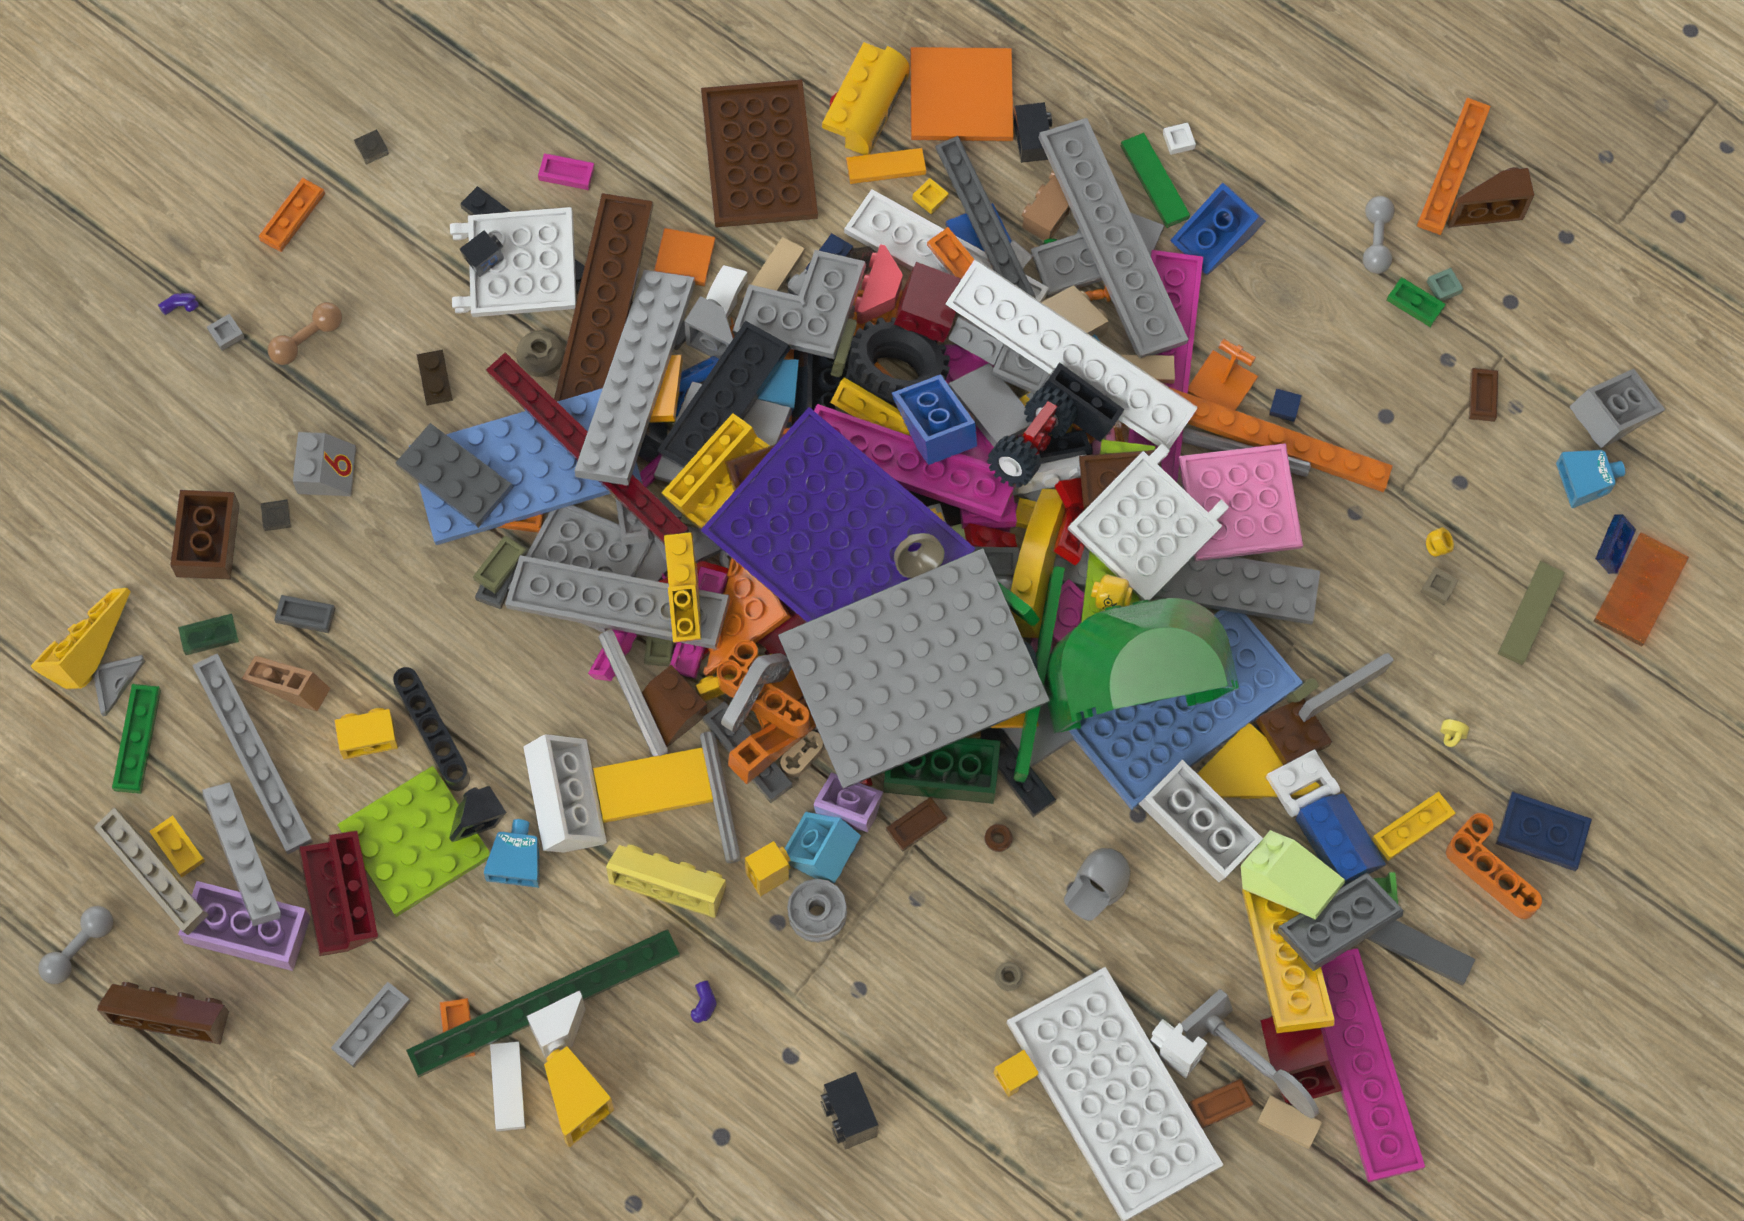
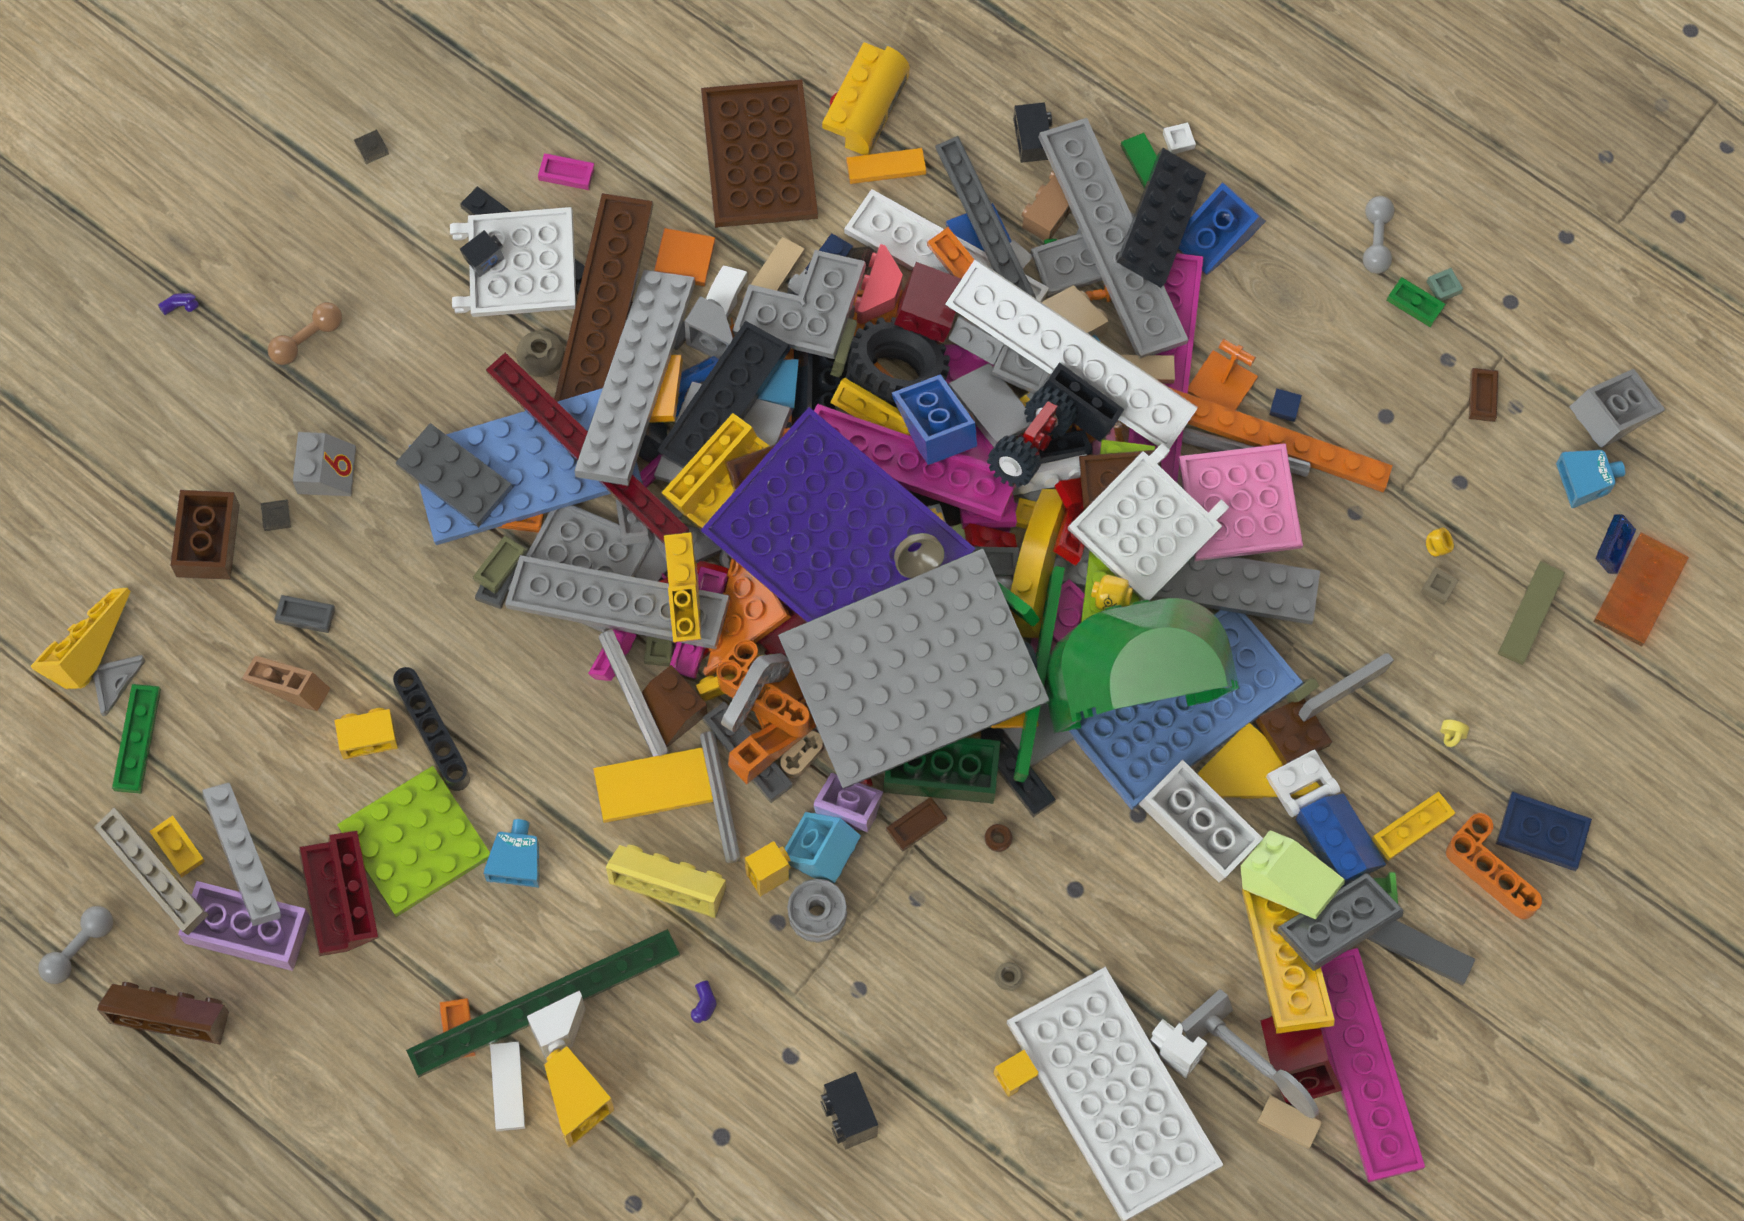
clear green plate [178,614,239,656] -> none
light grey plate [192,653,313,854] -> none
light grey plate [207,314,244,351] -> none
orange tile [258,178,325,252] -> none
light grey plate [331,982,411,1068] -> none
dark brown plate [416,349,453,406] -> none
black slope [449,786,507,842] -> none
white slope [523,734,607,853] -> none
orange tile [910,47,1013,141] -> none
yellow plate [912,178,949,215] -> none
light grey piece [1064,848,1131,921] -> none
dark orange tile [1188,1079,1254,1129] -> none
orange plate [1416,98,1491,235] -> none
reddish brown slope [1447,167,1534,228] -> none
none -> black plate [1116,148,1206,288]

